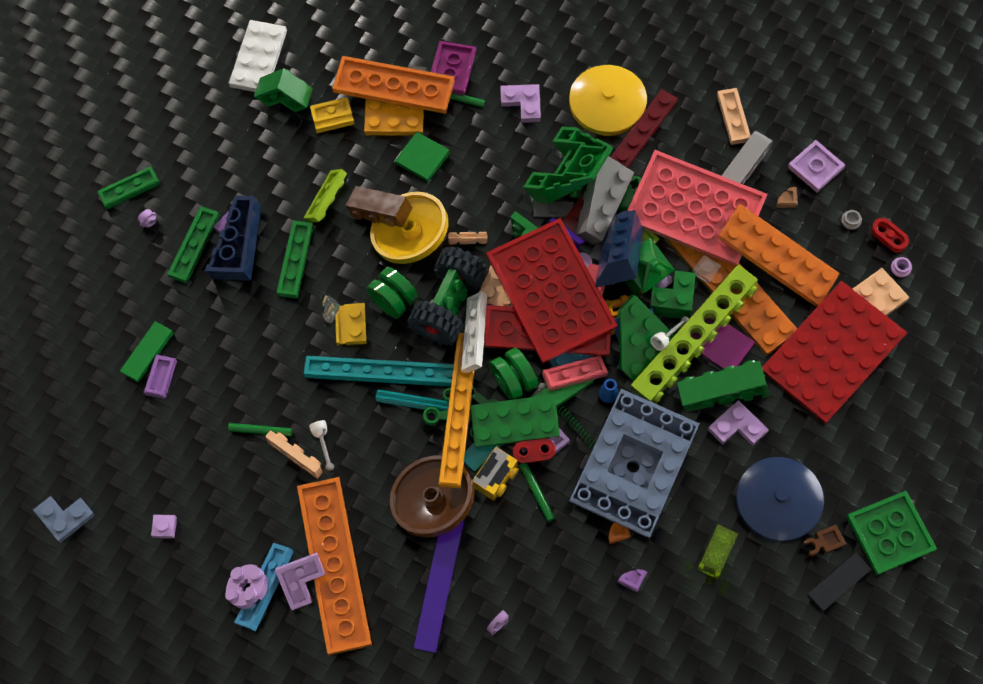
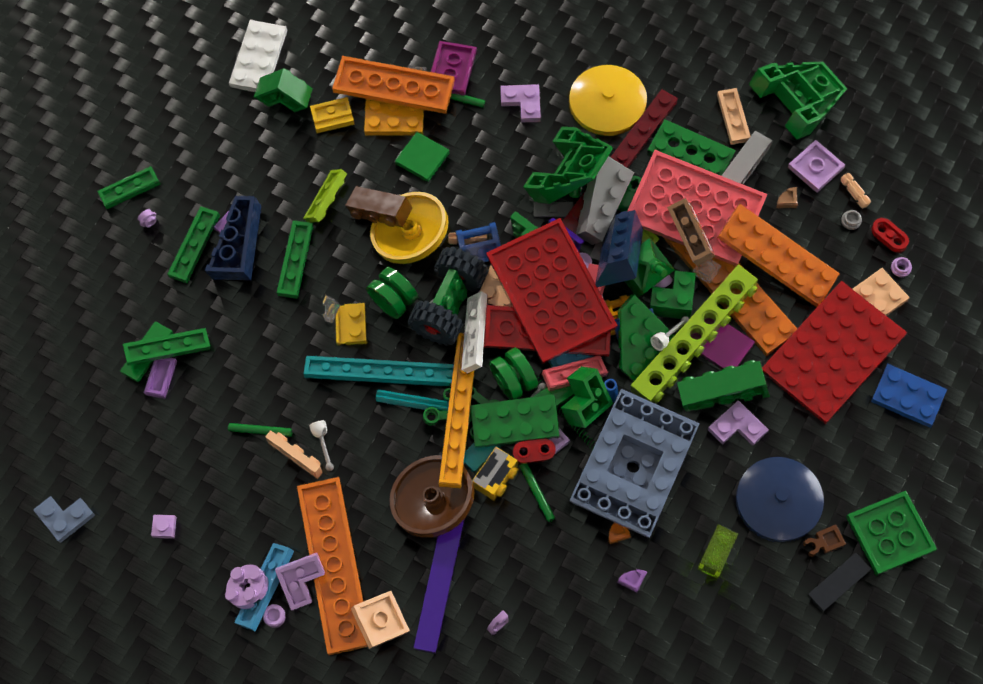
none -> green plate [123,328,210,366]
none -> lavender tile [263,604,286,628]
none -> light nougat plate [351,591,410,649]
none -> blue plate [455,222,501,262]
none -> green brick [561,366,613,428]
none -> green plate [647,119,736,176]
none -> medium nougat brick [667,198,716,266]
none -> green wedge [749,62,847,140]
none -> light nougat axle [840,173,871,208]
none -> blue plate [871,364,947,428]

